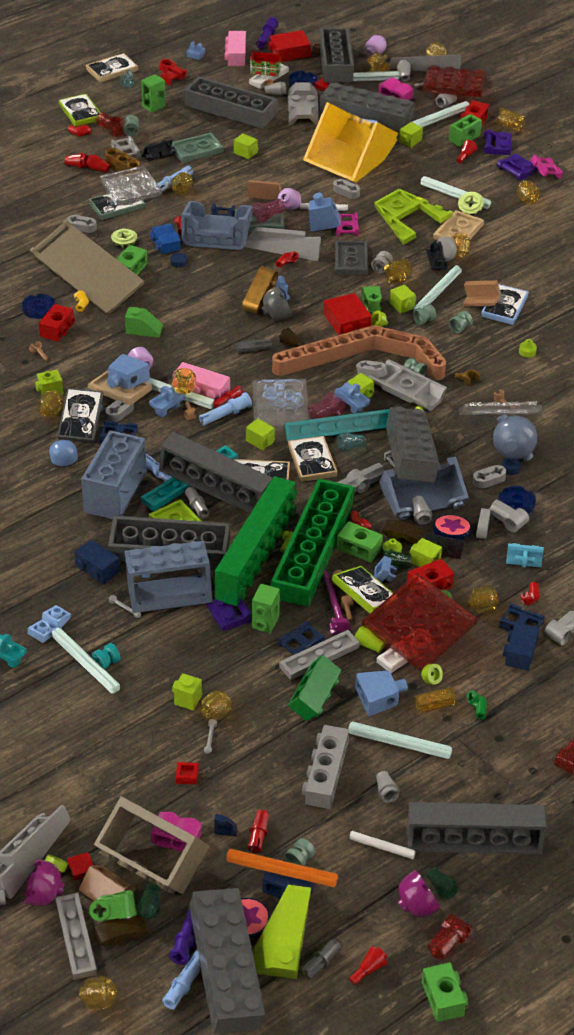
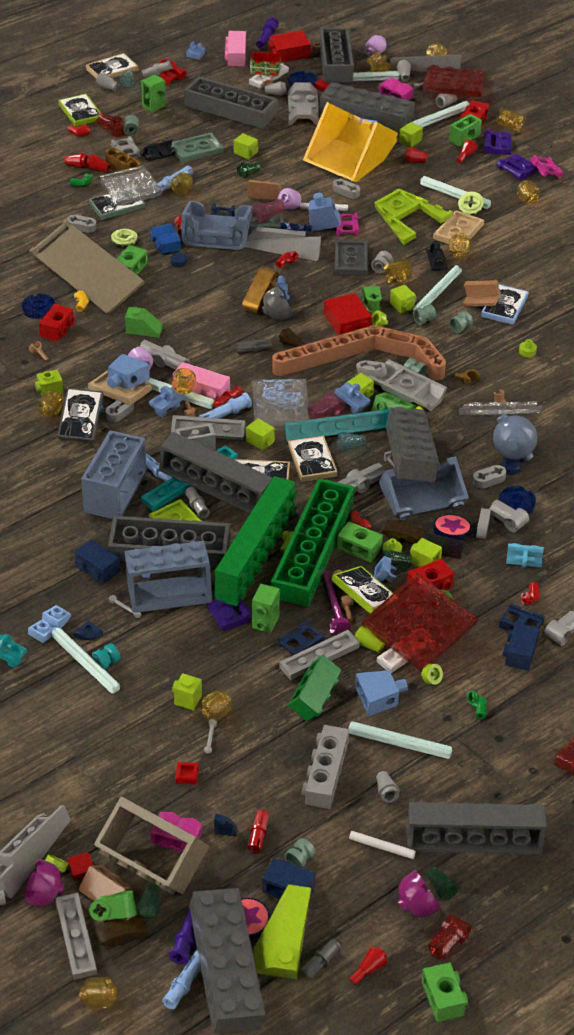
medium blue hair [49,440,78,466] -> none
dark blue piece [99,420,138,443] -> none
orange axle [226,849,338,887] -> none
light grey cone [412,496,432,525] -> none
clear yellow piece [414,687,456,714] -> none
light grey hair [437,237,457,262] -> none
clear yellow head [469,585,499,613] -> none
none -> green arm [70,174,93,187]
none -> dark blue tile [74,621,103,640]
none -> light grey cone [96,73,119,91]
none -> light grey piece [140,340,190,370]
none -> light grey pin [142,60,172,79]
none -> light grey plate [171,415,246,440]
none -> light grey brick [175,423,216,451]
none -> clear green cone [237,162,260,178]
none -> clear blue tile [280,222,312,232]
none -> bright green bracket [371,392,416,411]
none -> red cone [404,147,428,163]

